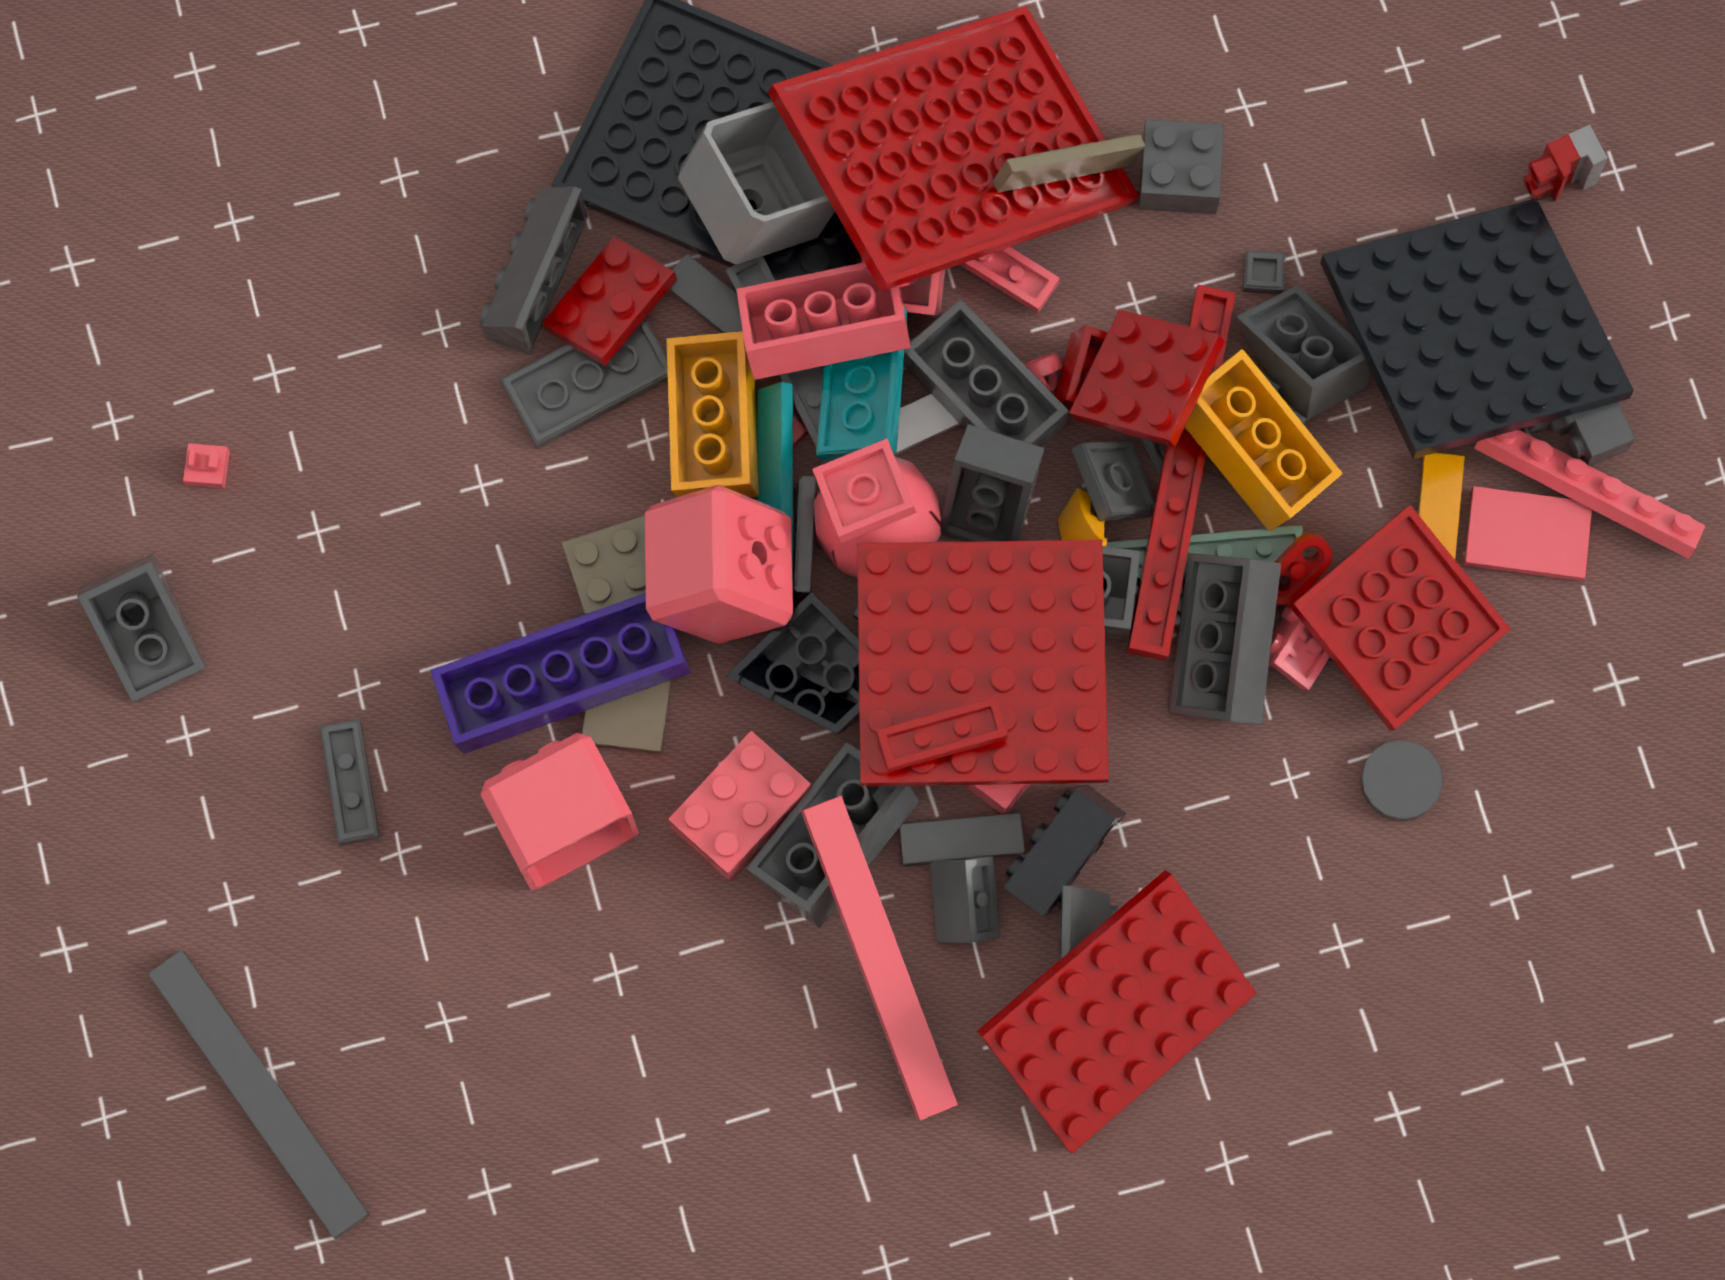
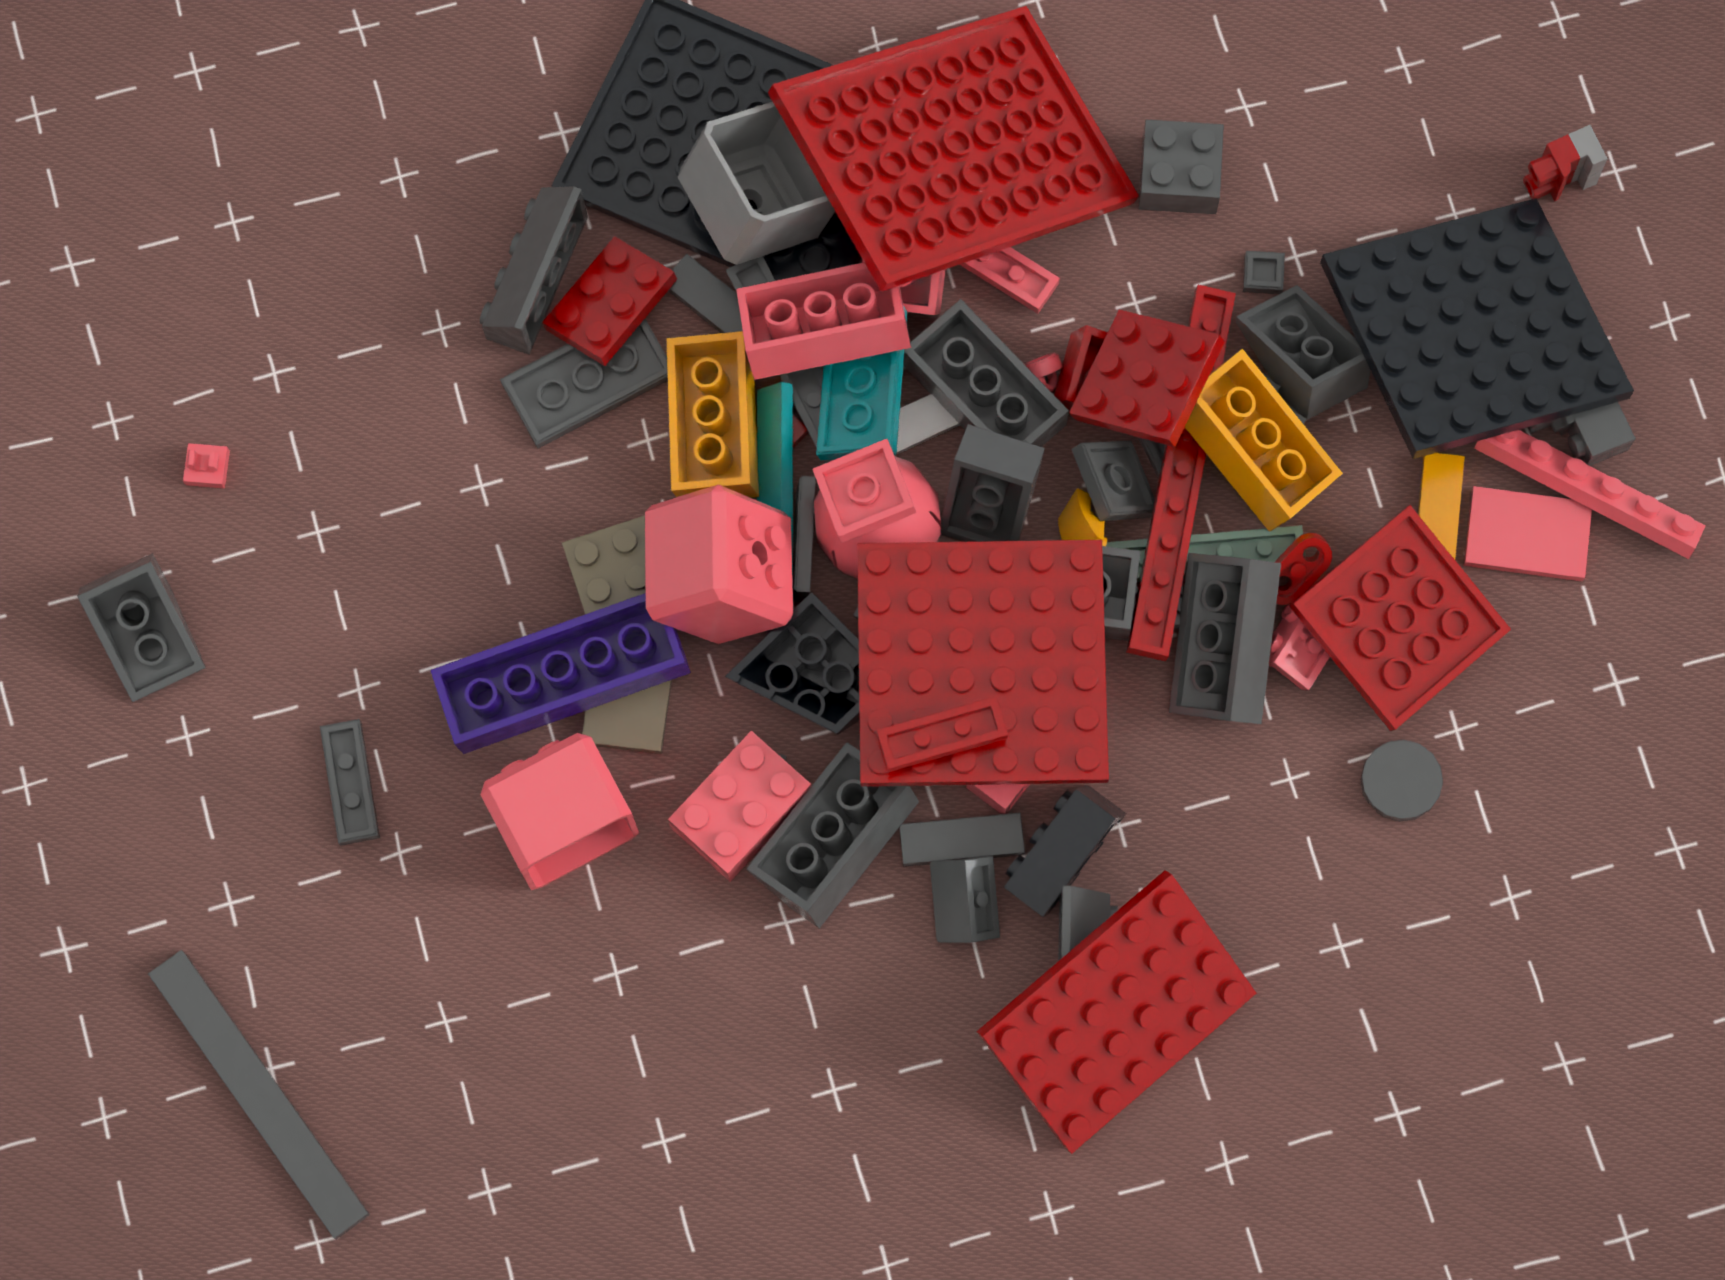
coral tile [801,796,958,1121] -> none
dark tan tile [993,134,1145,193] -> none

